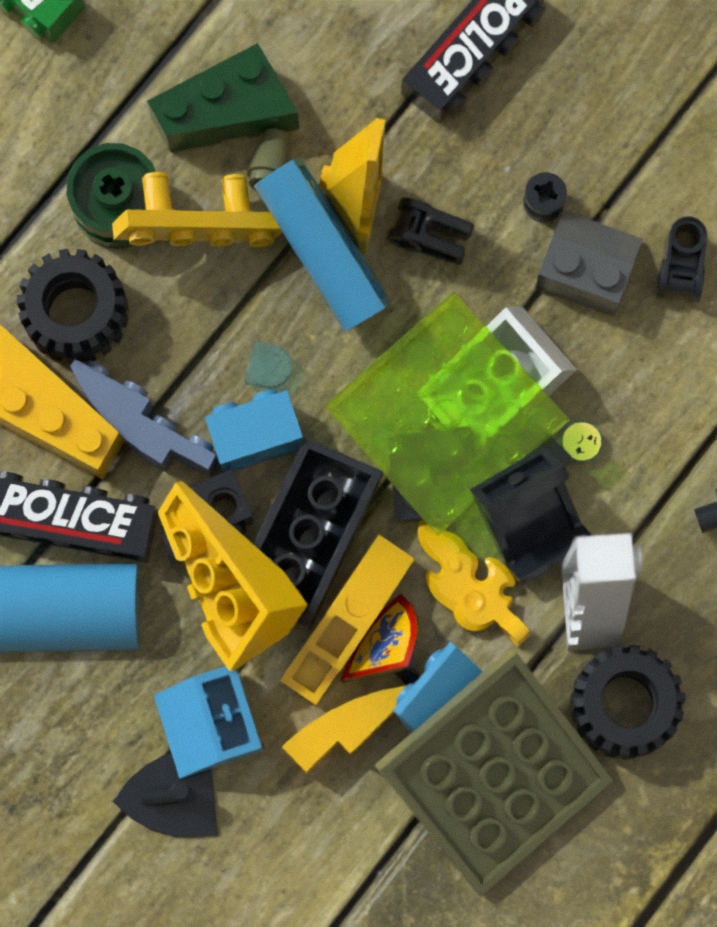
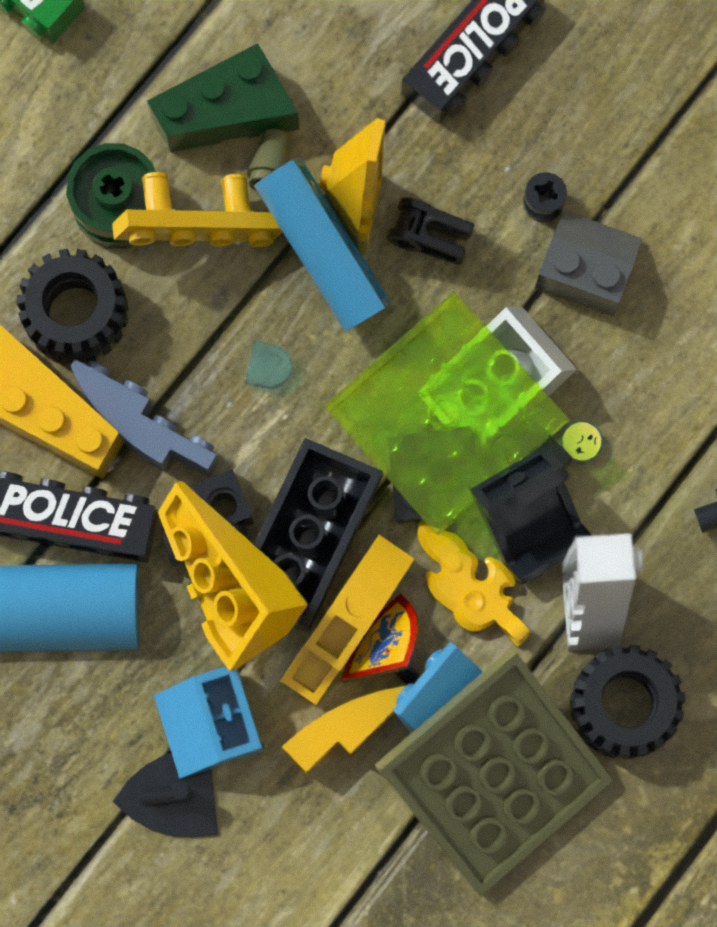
dark azure brick [205,389,303,473] -> none
black piece [656,216,708,302] -> none

